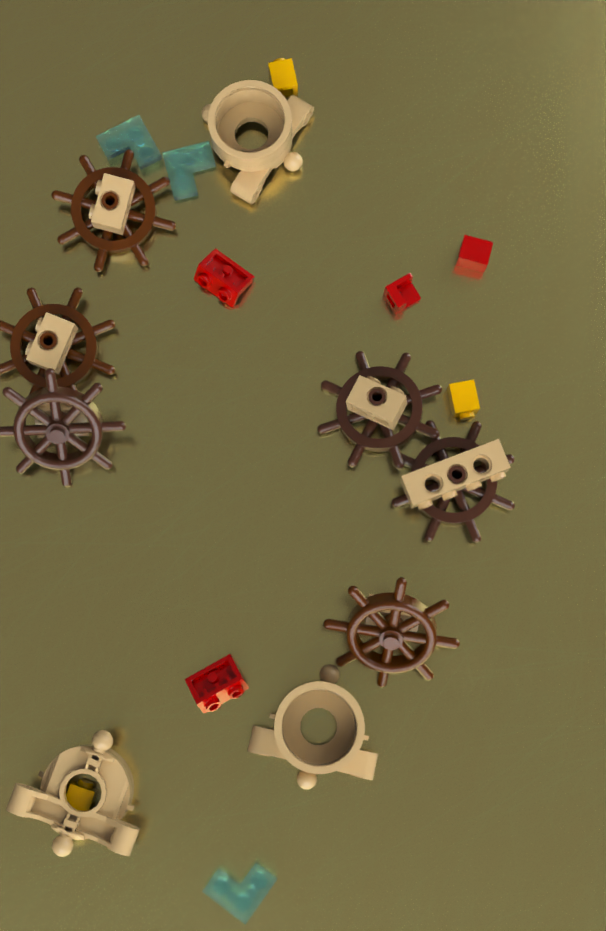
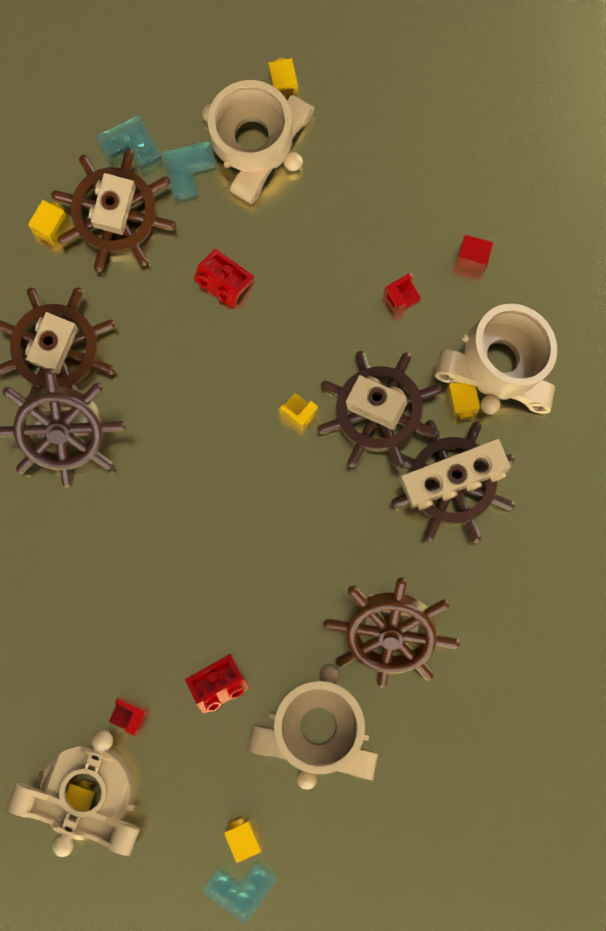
none -> yellow brick [28,200,68,244]
none -> red panel [109,698,148,736]
none -> yellow brick [224,817,262,863]
none -> yellow panel [279,393,318,431]
none -> tan piece [435,304,557,415]

